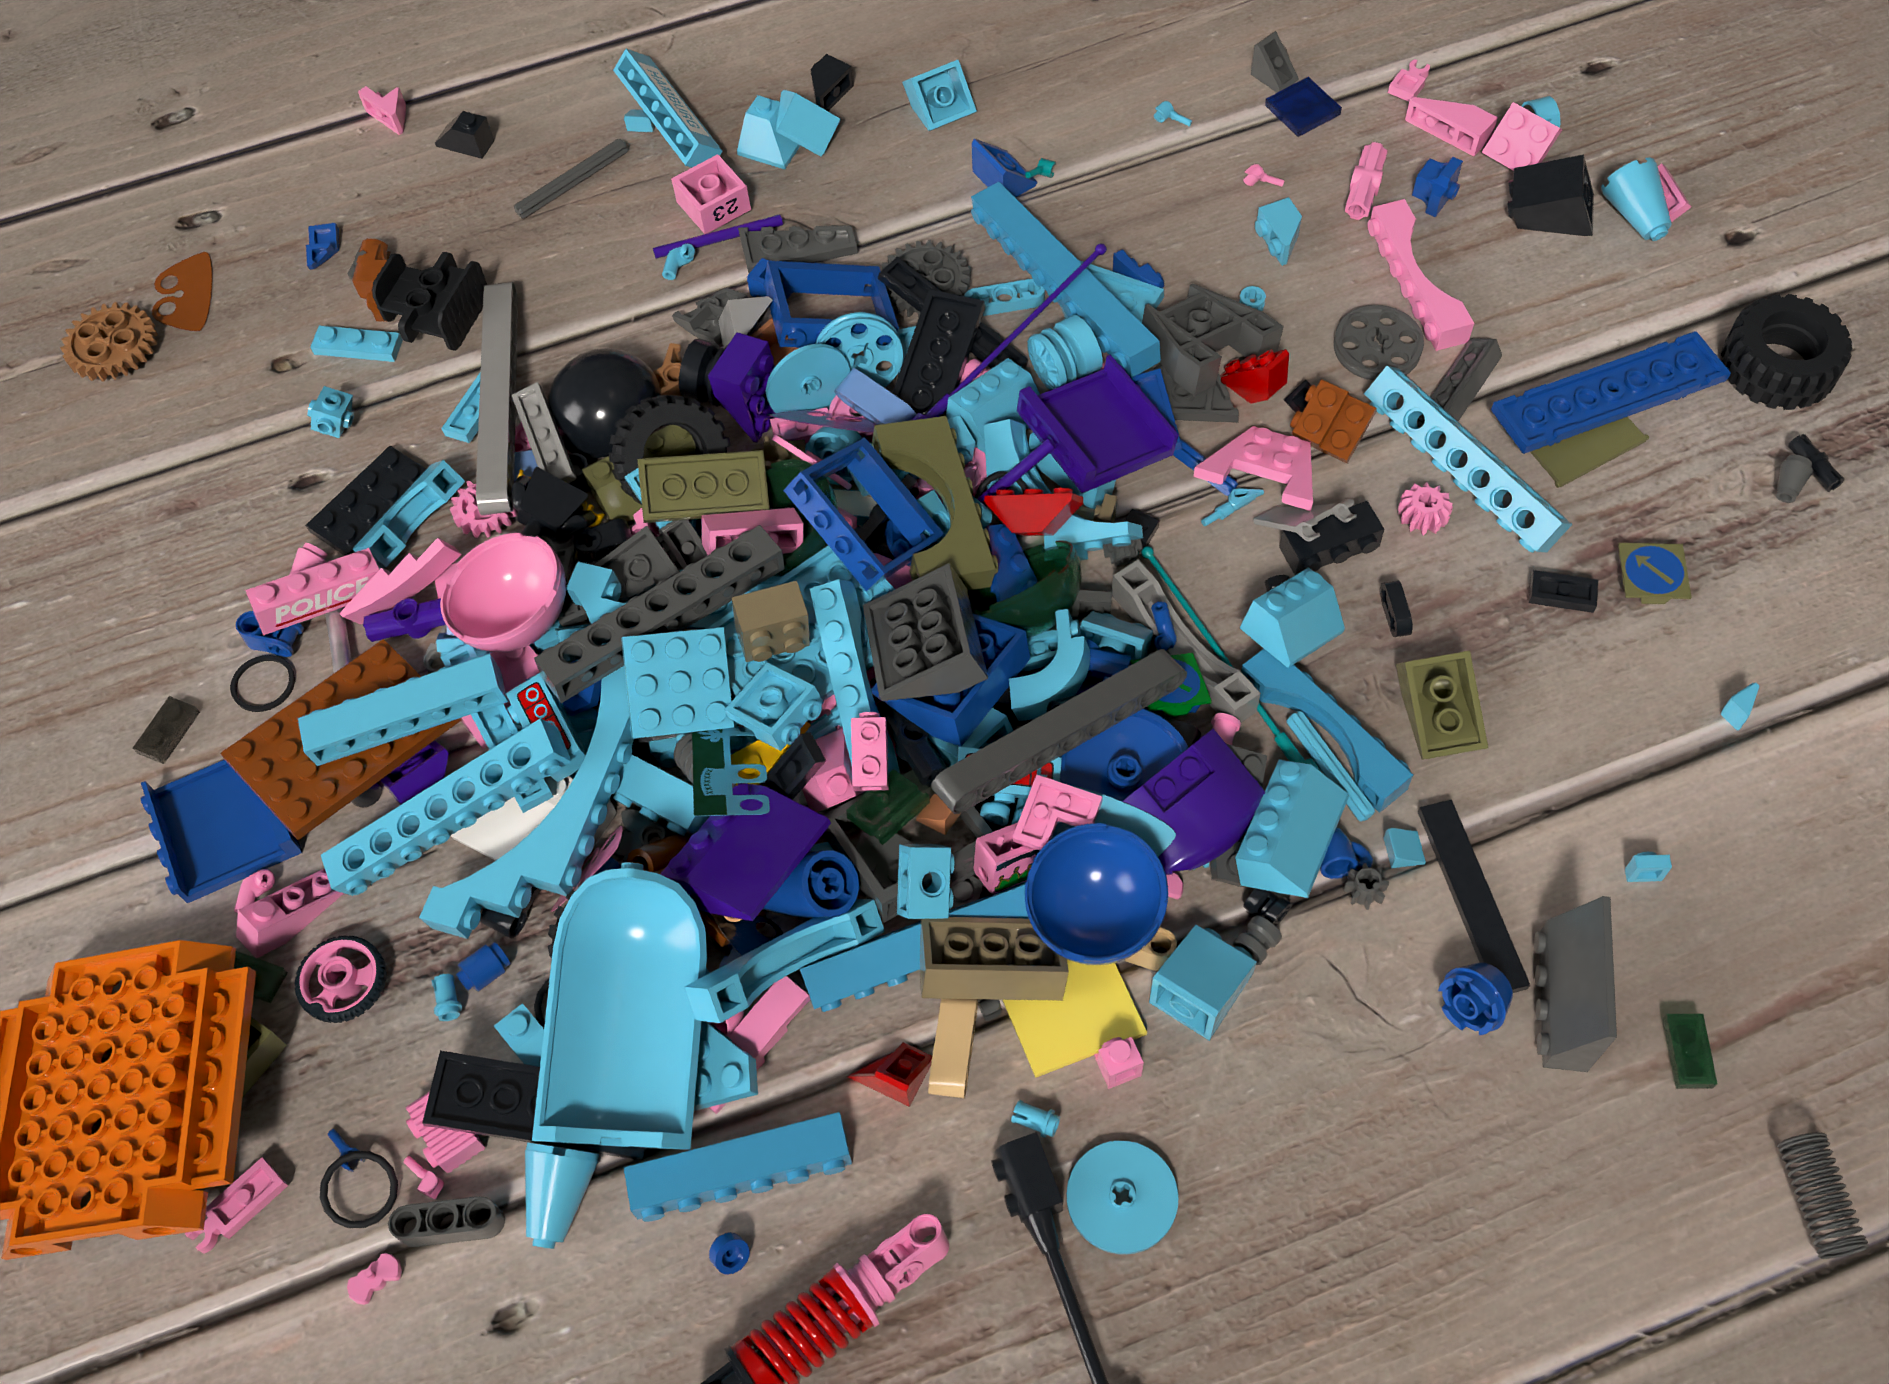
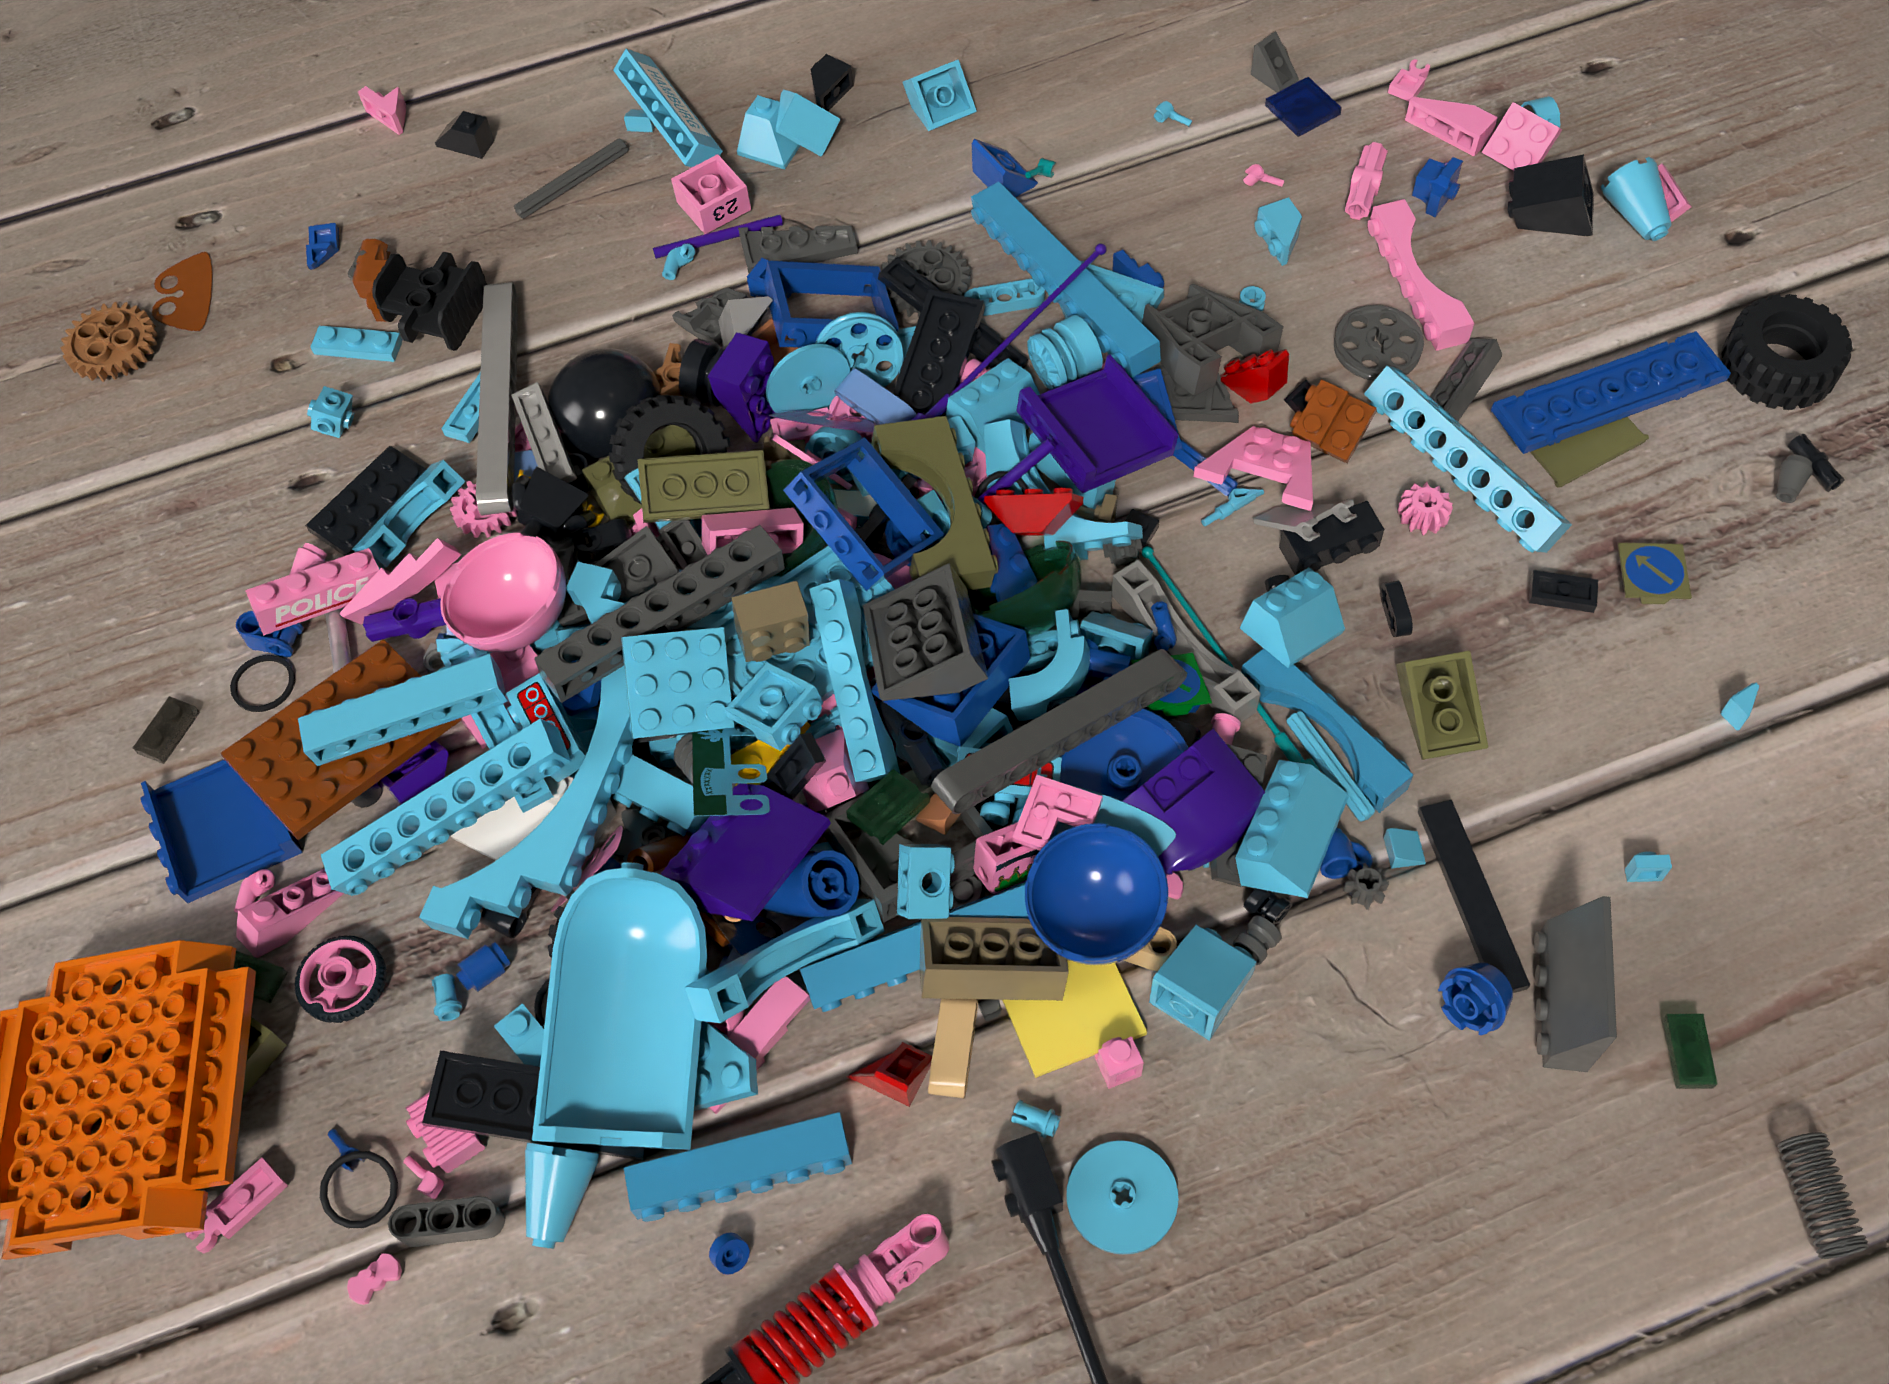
bright pink brick [851,712,889,791] -> none

